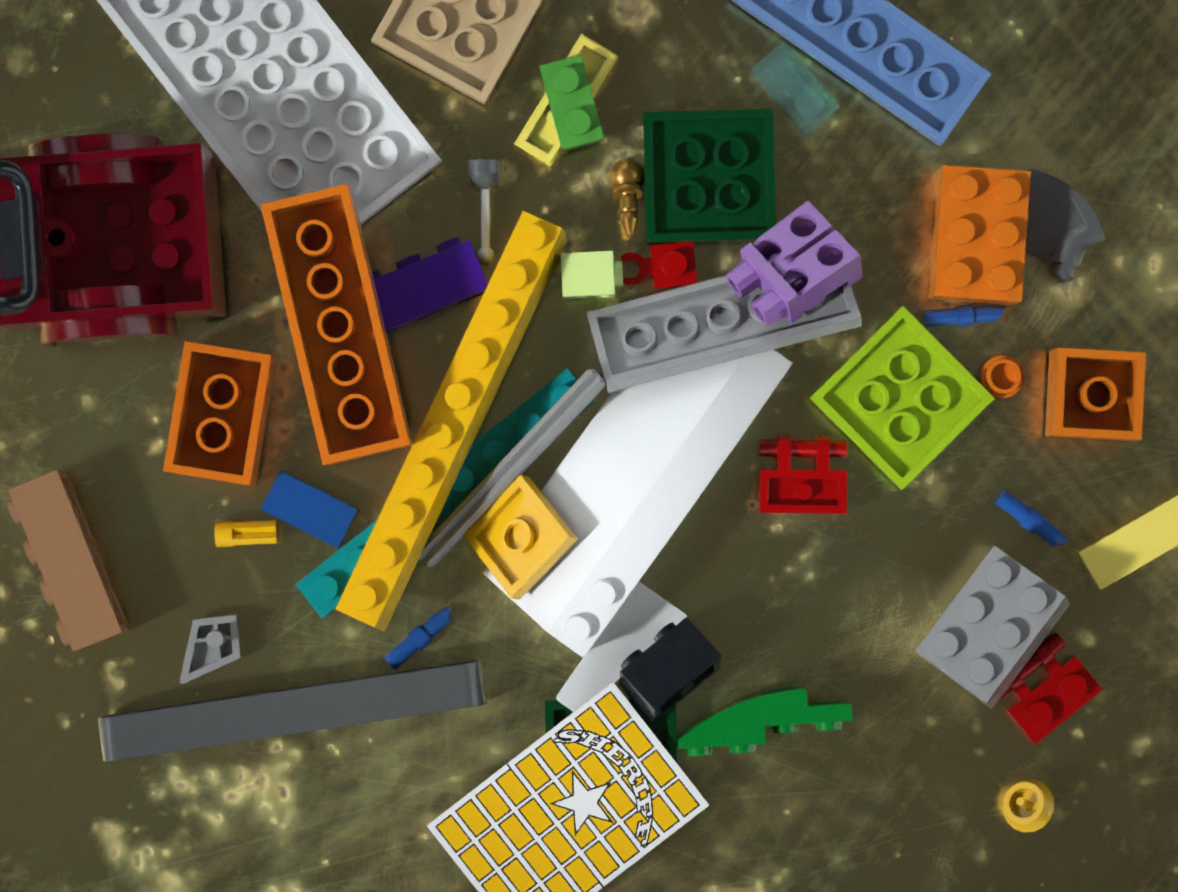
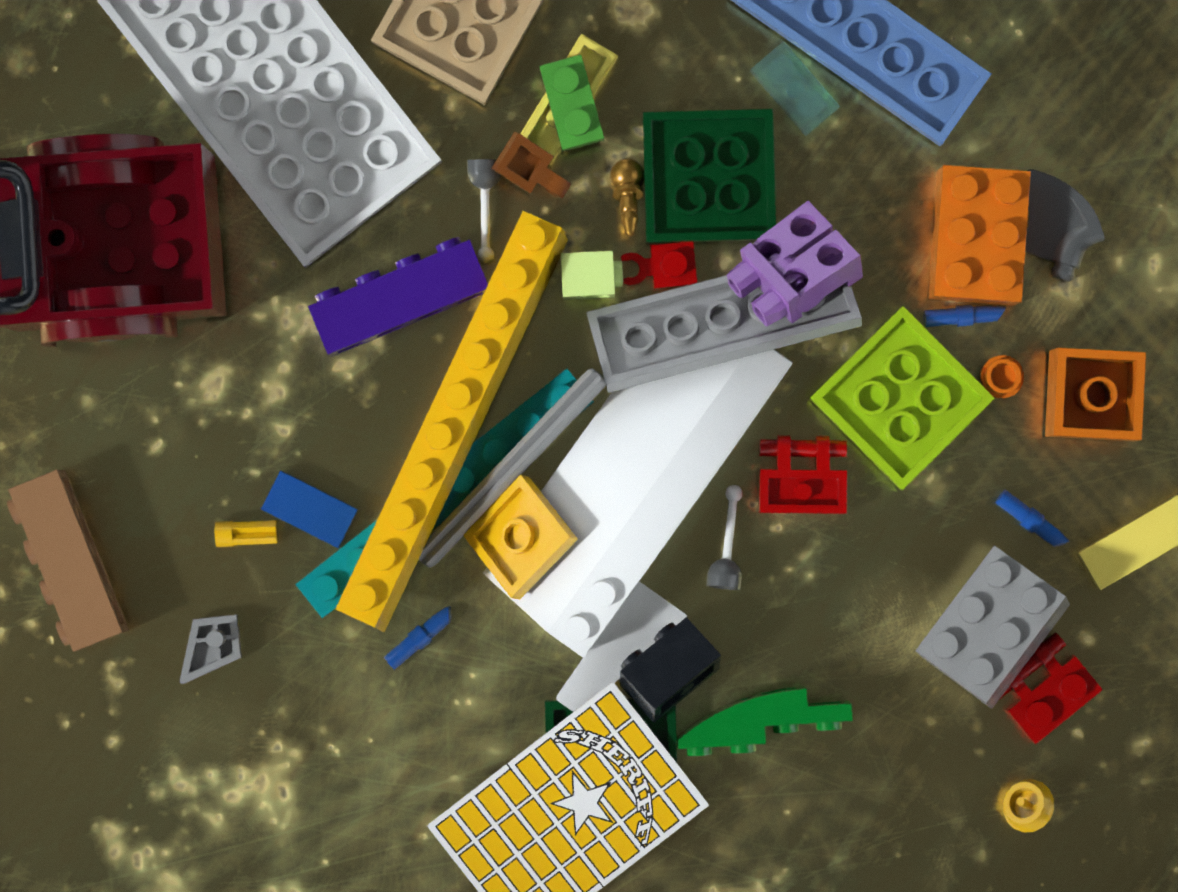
dark grey beam [97,660,487,761] -> none
orange brick [163,341,277,486] -> none
orange brick [260,184,413,466] -> none
none -> dark orange plate [491,132,571,199]
none -> hinge [706,485,743,590]

